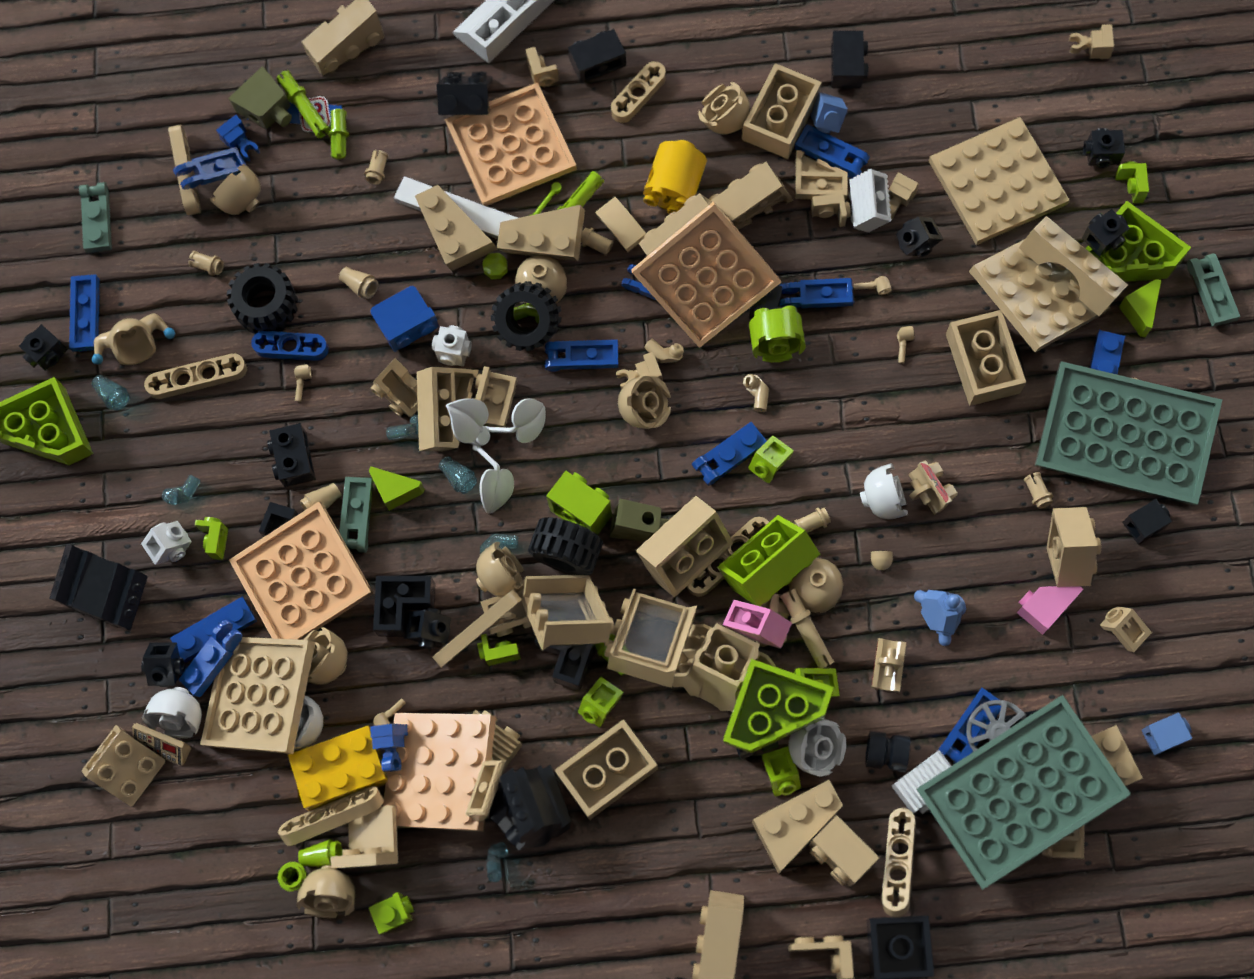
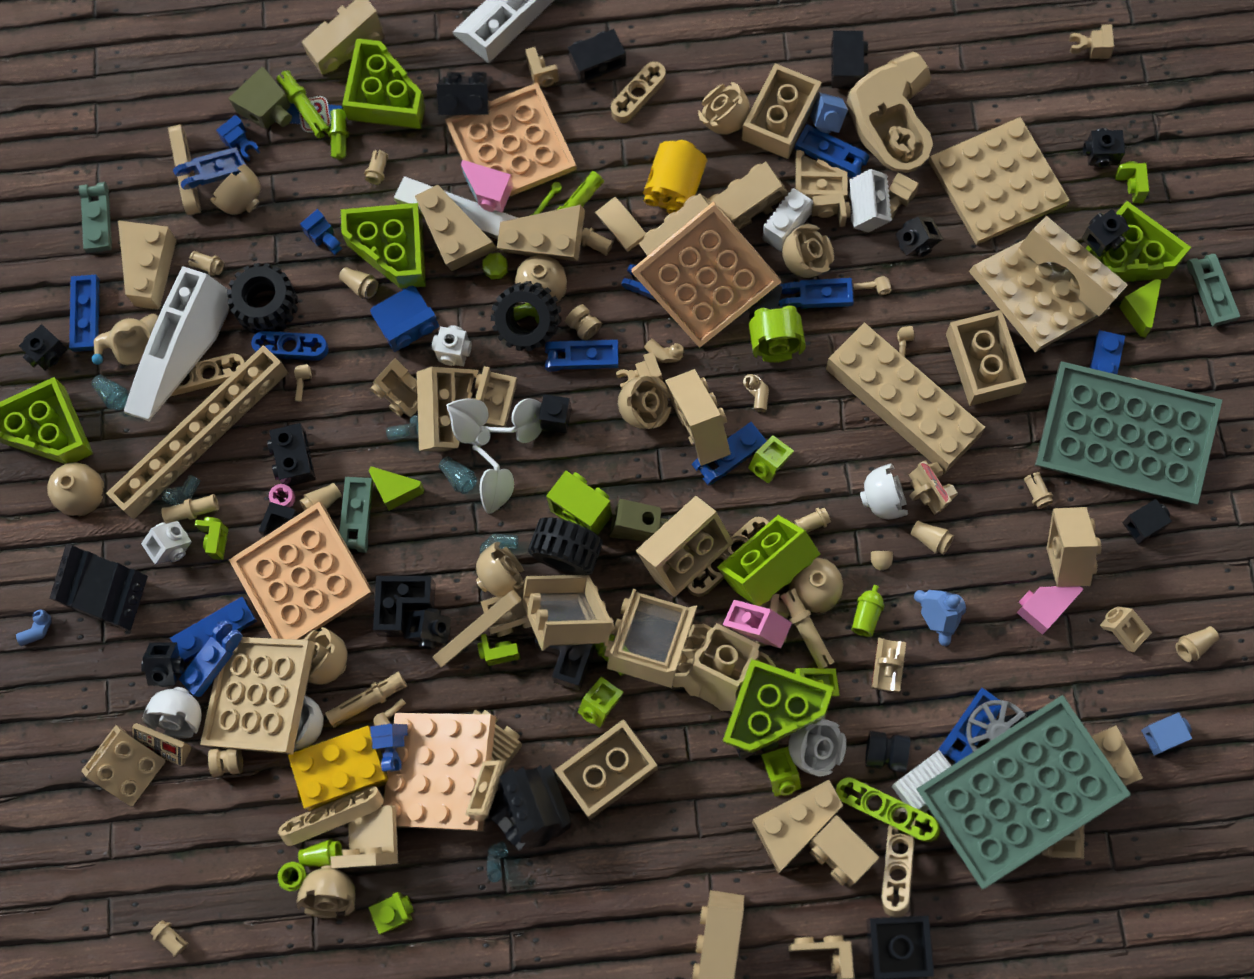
none -> medium blue arm [16,610,51,646]
none -> tan cylinder [47,462,104,516]
none -> tan brick [106,345,288,520]
none -> tan wedge [118,220,176,310]
none -> white wedge [124,266,230,421]
none -> tan pin [151,920,188,957]
none -> tan pin [161,494,219,524]
none -> tan wheel [208,748,243,777]
none -> bright pink bush [269,484,295,508]
none -> blue piece [300,209,342,255]
none -> tan pin [325,671,407,728]
none -> lime brick [341,203,426,289]
none -> lime brick [342,38,426,129]
none -> bright pink slope [461,160,513,213]
none -> black brick [539,394,572,433]
none -> tan wheel [565,304,602,341]
none -> tan wedge [665,369,731,466]
none -> white brick [763,188,813,251]
none -> tan cylinder [782,224,834,278]
none -> tan brick [826,322,985,474]
none -> lime beam [836,777,941,842]
none -> tan piece [846,52,933,173]
none -> lime piece [851,585,884,637]
none -> tan cone [911,521,954,555]
none -> tan cone [1176,626,1219,662]

